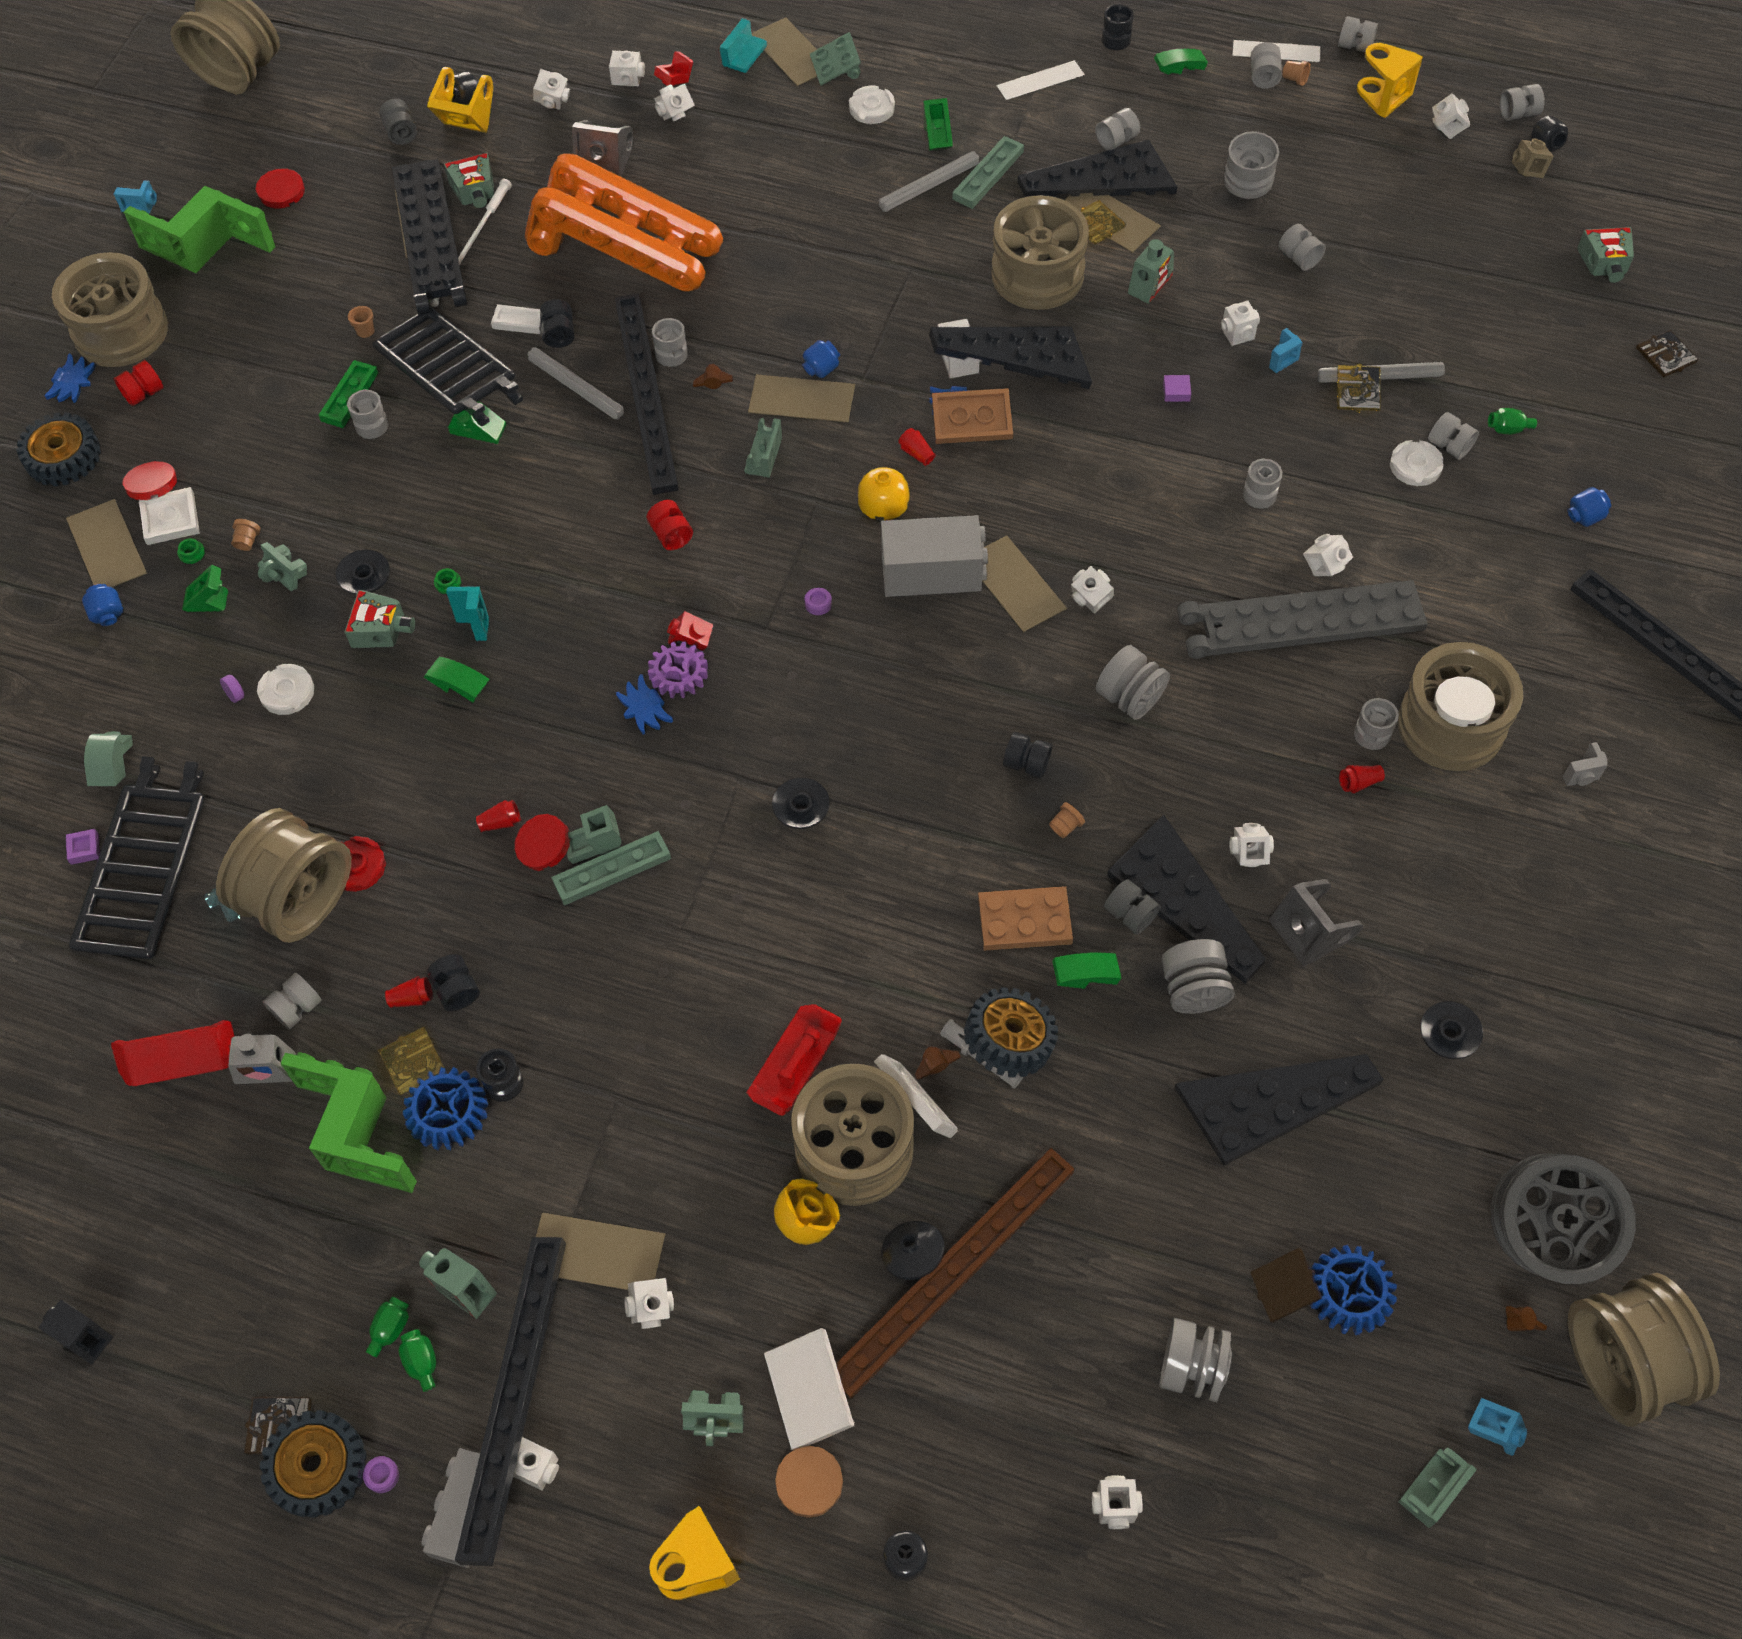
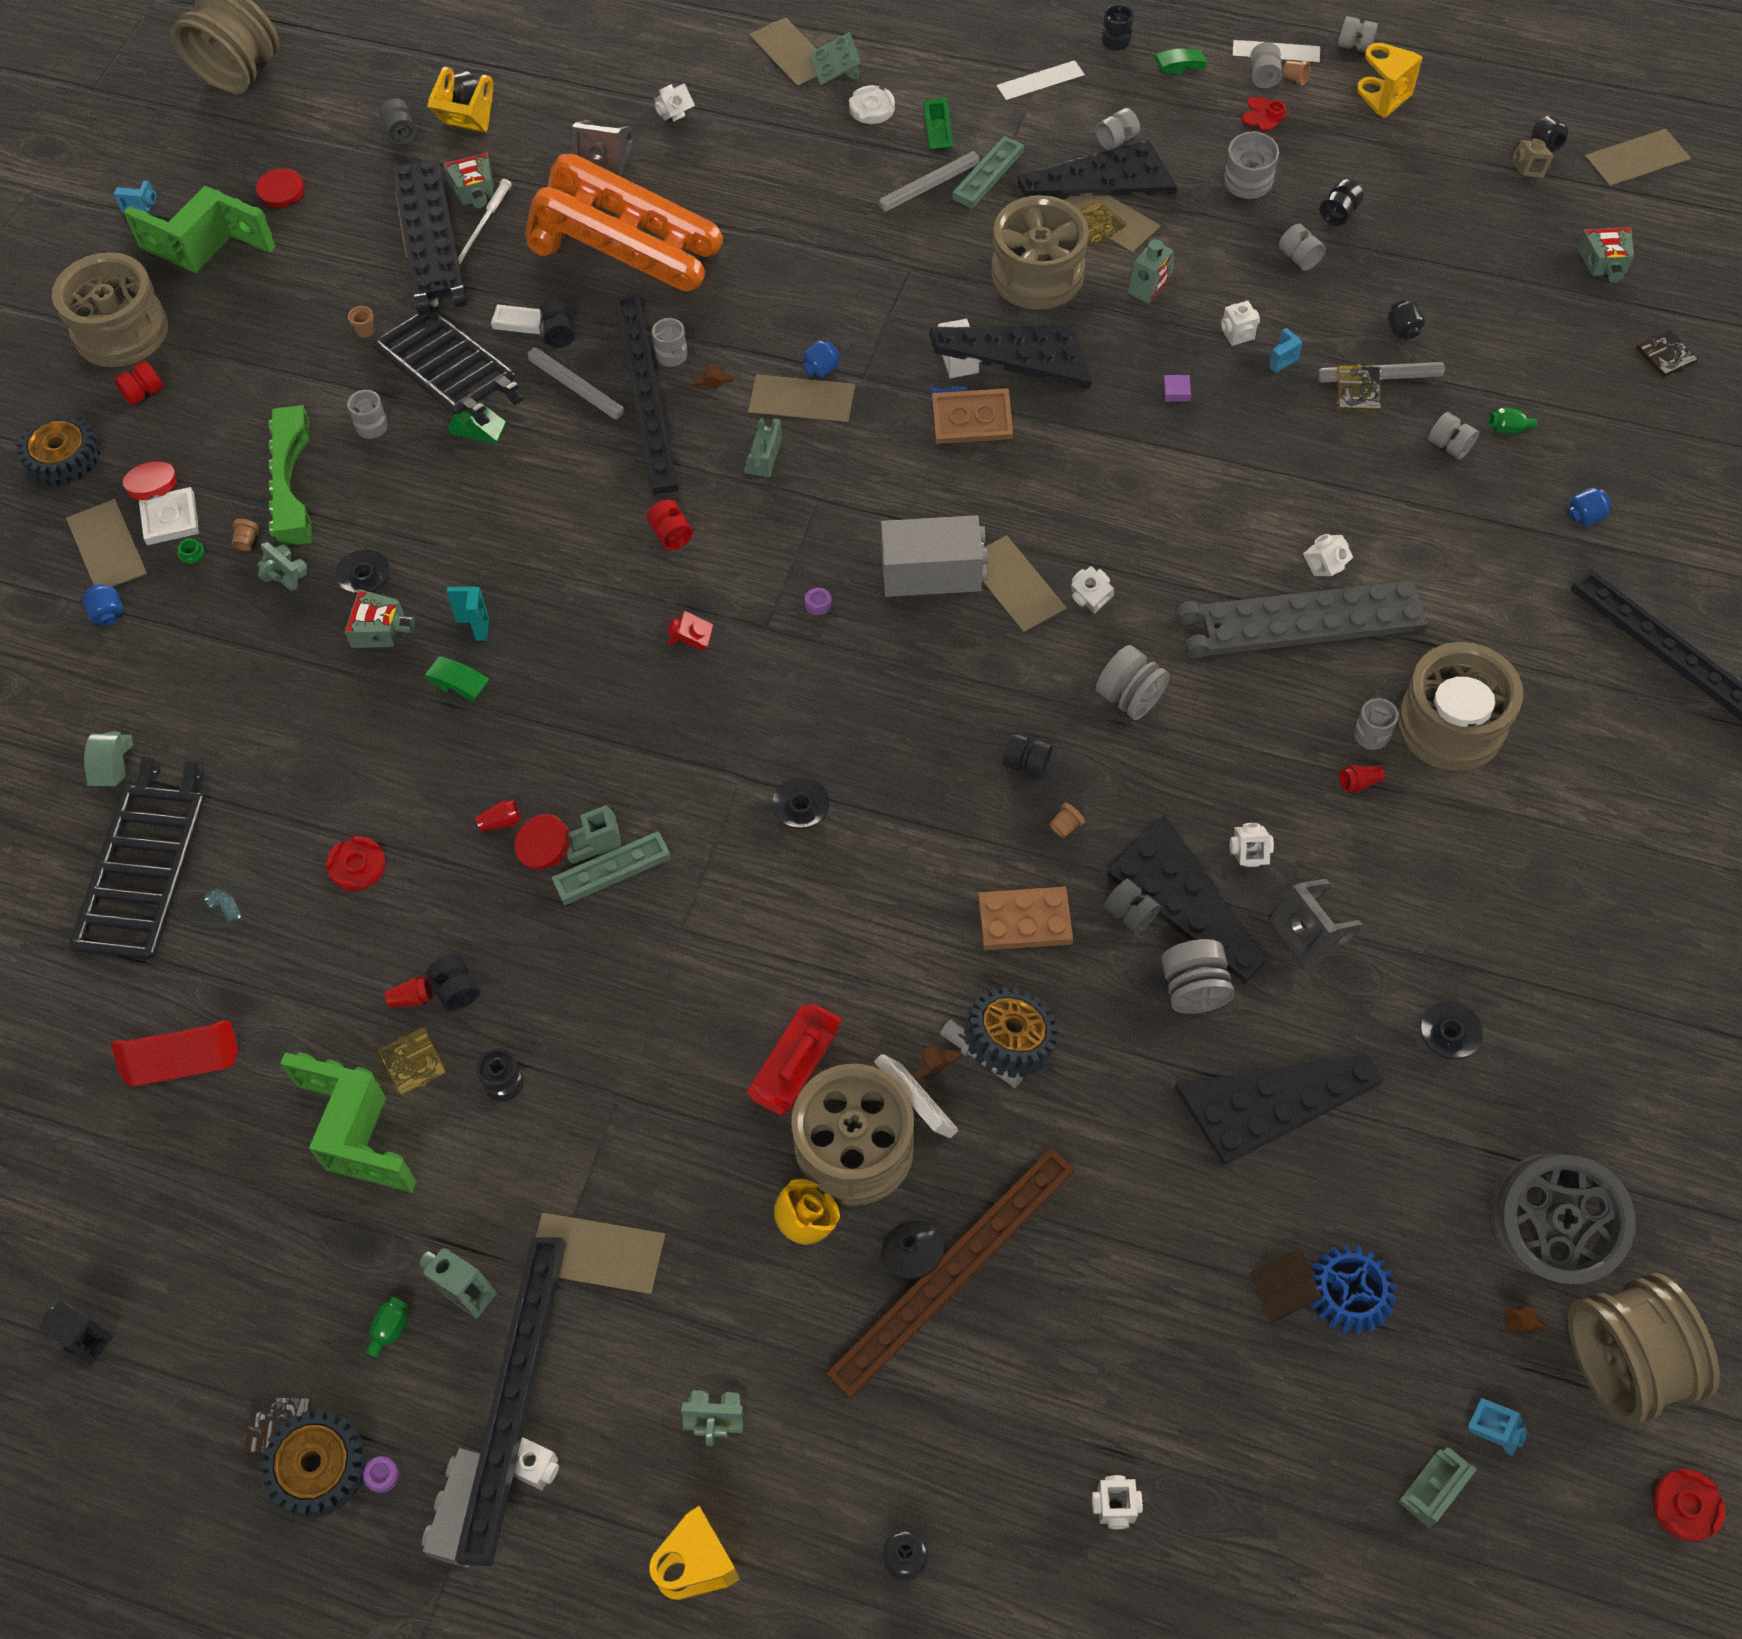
blue piece [44,353,96,403] -> none
medium lavender tile [66,829,100,865] -> none
green slope [182,565,228,612] -> none
dark tan wheel [216,808,352,943] -> none
medium lavender tile [220,674,245,703] -> none
light grey torso [228,1034,296,1084] -> none
white tile [257,664,315,715] -> none
light grey wheel [262,973,322,1030] -> none
green plate [319,360,378,428] -> none
green plant [398,1329,436,1392] -> none
blue gear [403,1067,488,1151] -> none
green plate [434,568,461,594] -> none
white brick [533,69,570,110] -> none
white brick [609,51,645,86] -> none
blue piece [616,674,673,735] -> none
white brick [624,1278,674,1329] -> none
medium lavender gear [648,641,708,698] -> none
red bracket [654,51,693,87] -> none
teal panel [720,18,767,73] -> none
white tile [764,1328,855,1450] -> none
medium nougat tile [775,1446,843,1518] -> none
yellow cylinder [858,467,909,520] -> none
red cone [898,428,936,466] -> none
green slope [1052,953,1122,989] -> none
light grey wheel [1160,1318,1232,1402] -> none
light grey wheel [1243,458,1283,509] -> none
white tile [1390,440,1444,486] -> none
white brick [1432,93,1470,139] -> none
light grey wheel [1500,84,1544,121] -> none
light grey bracket [1563,742,1607,786] -> none
none -> bright green arch [269,405,312,546]
none -> red plate [1241,97,1287,131]
none -> black wheel [1319,179,1364,226]
none -> black head [1388,299,1426,339]
none -> dark tan piece [1585,129,1692,186]
none -> red tile [1652,1469,1726,1542]

